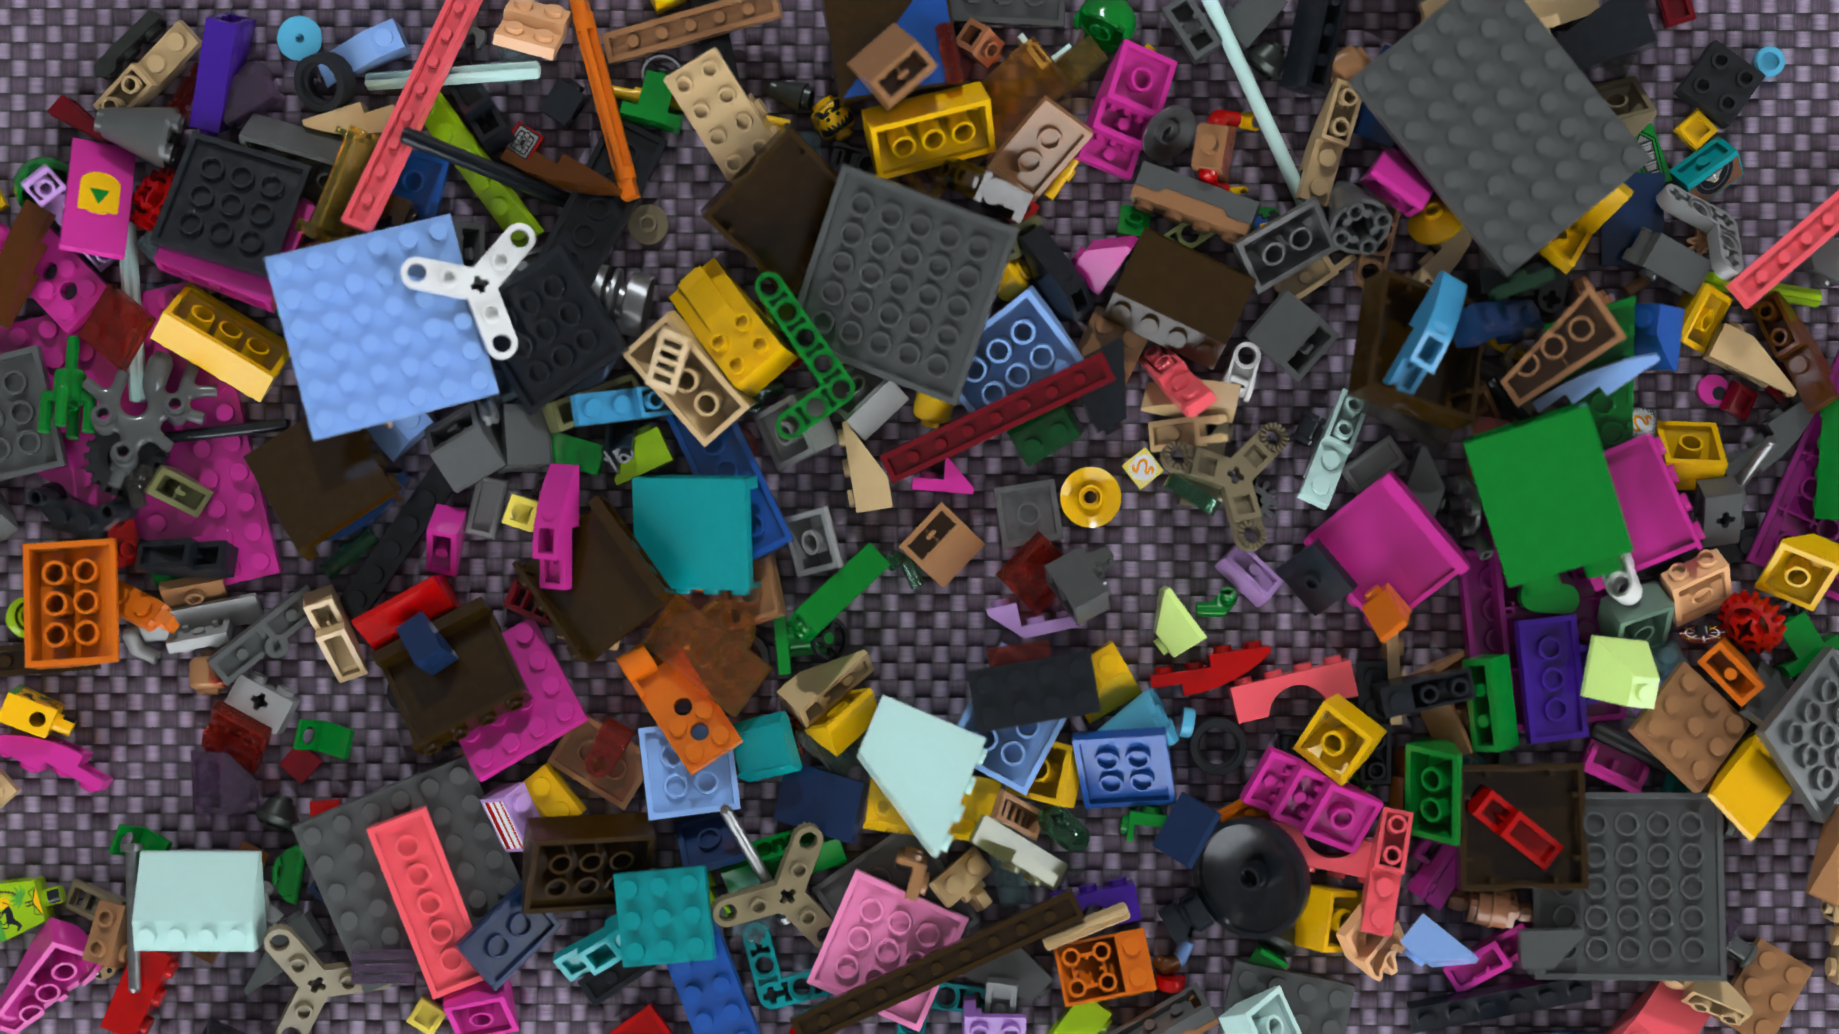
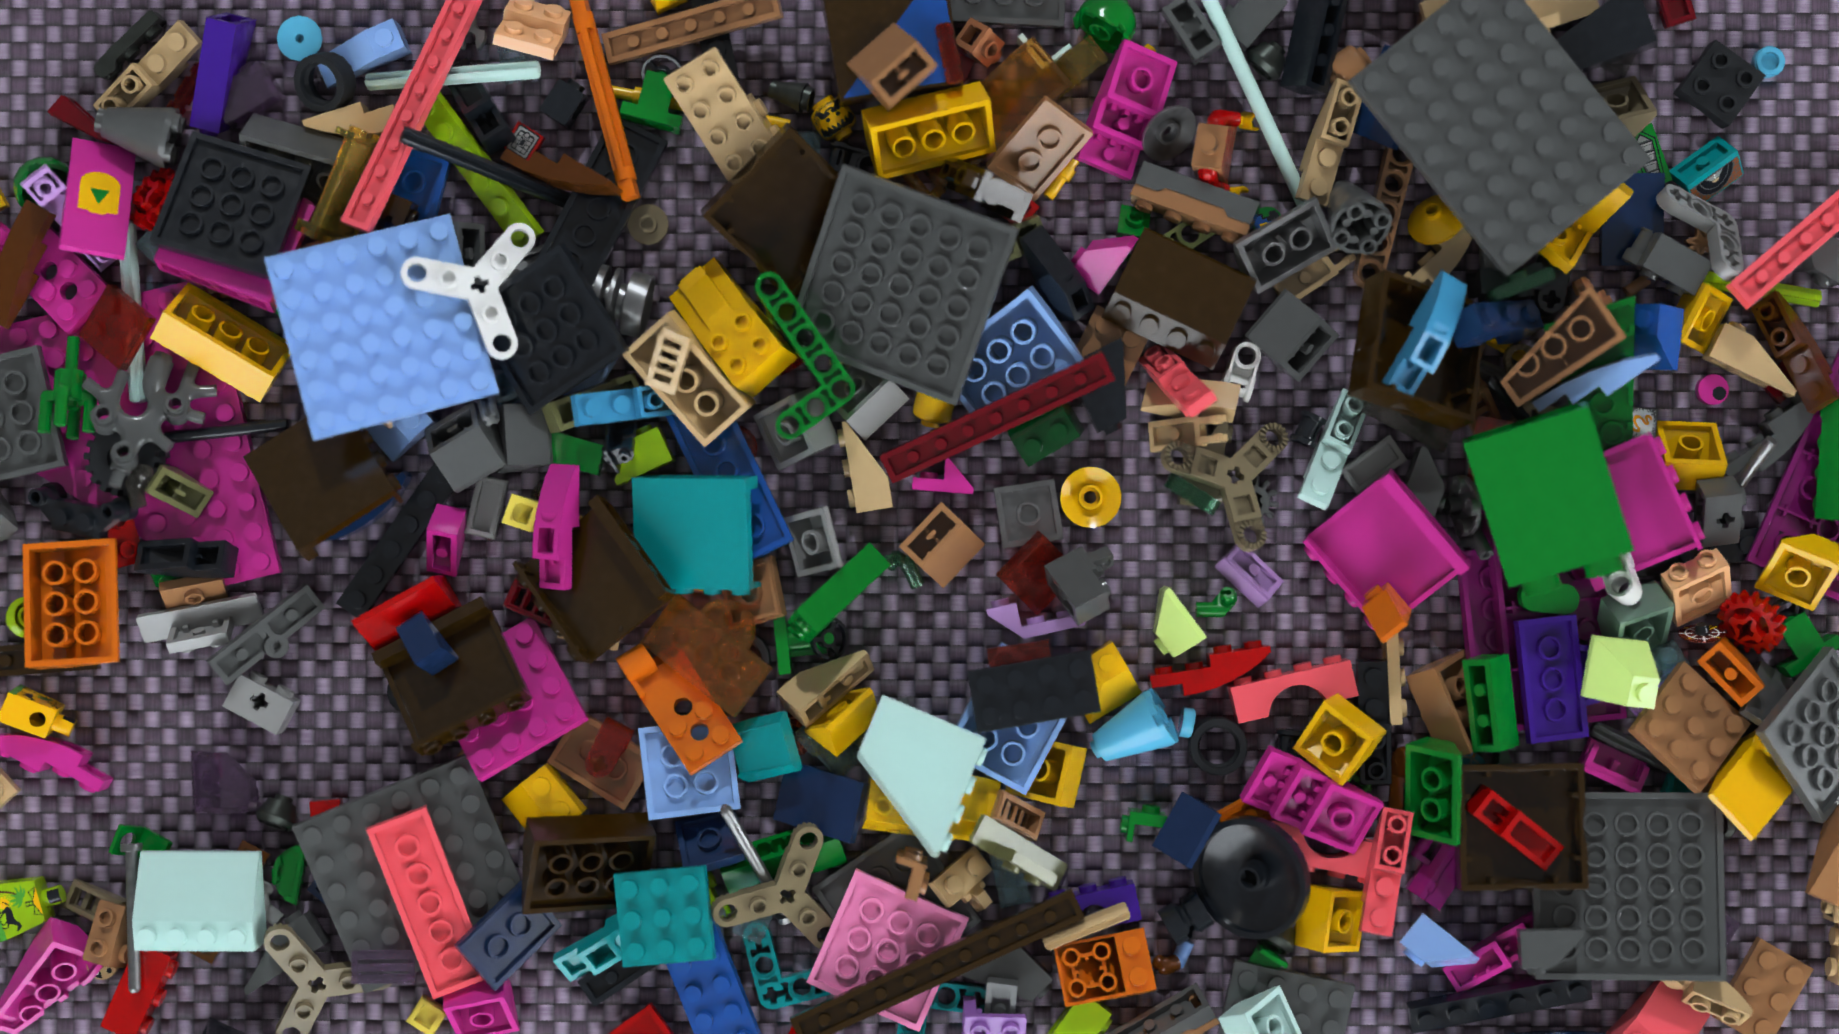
orange hinge [118,580,181,634] -> none
light grey arm [122,623,161,664] -> none
medium nougat head [189,650,230,695] -> none
clear red slope [201,699,273,775] -> none
dark red tile [279,749,324,785] -> none
green bracket [293,719,355,759] -> none
tan slope [303,584,368,683] -> none
clear green pin [319,527,379,580] -> none
lavender brick [479,782,540,852] -> none
clear green arm [748,379,784,413] -> none
yellow head [996,258,1032,302] -> none
clear green beam [1038,805,1090,851] -> none
blue plate [1072,727,1177,809] -> none
tile [1121,447,1164,490] -> none
red tile [1155,973,1186,993] -> none
black plate [1275,538,1358,616] -> none
light nougat plate [1336,902,1406,982] -> none
dark pink slope [1359,148,1434,218] -> none
black slope [1371,668,1476,719] -> none
nougat piece [1447,890,1533,929] -> none
yellow tile [1673,108,1718,152] -> none
dark red tile [1719,380,1758,422] -> none
dark grey bush [1726,929,1758,969] -> none

